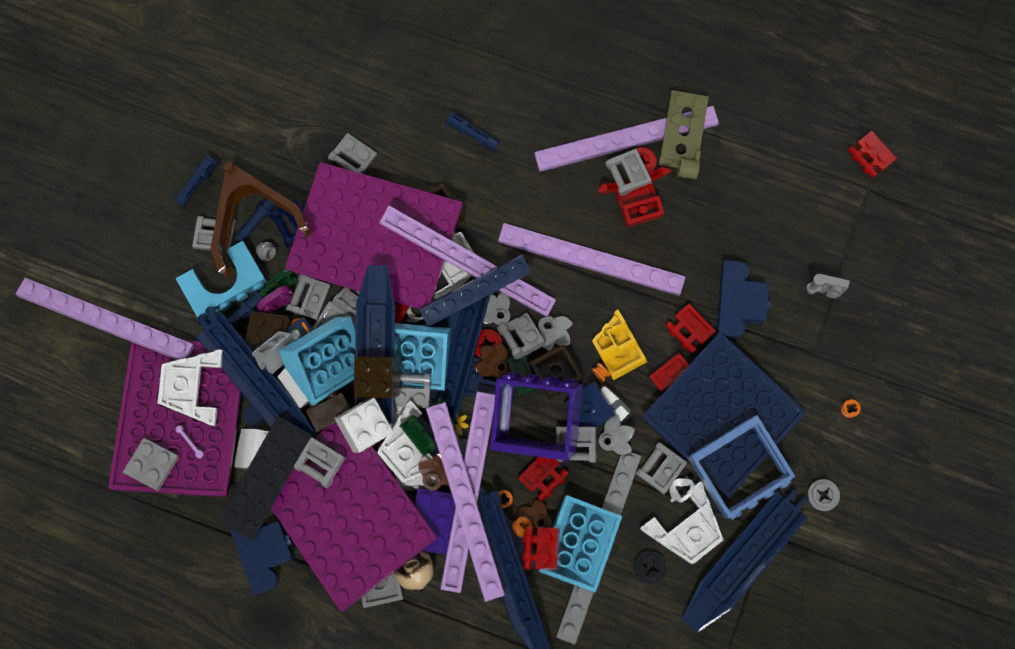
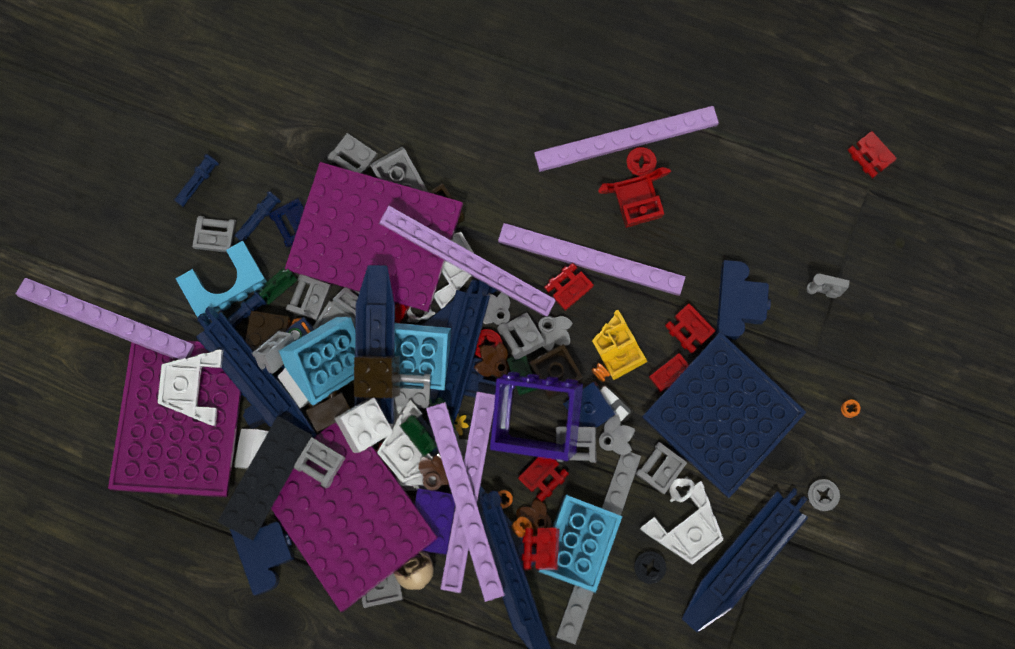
light grey plate [123,438,179,492] -> none
lavender hinge [176,425,204,459] -> none
reddish brown piece [210,161,313,279] -> none
light grey plate [256,242,276,261] -> none
magenta plate [257,286,293,314] -> none
dark blue plate [419,255,531,327] -> none
dark blue pin [445,110,500,151] -> none
light grey plate [605,149,651,196] -> none
olive hinge [659,90,709,180] -> none
medium blue window [687,415,795,520] -> none
none -> light grey slope [370,147,429,193]
none -> red plate [544,263,594,311]

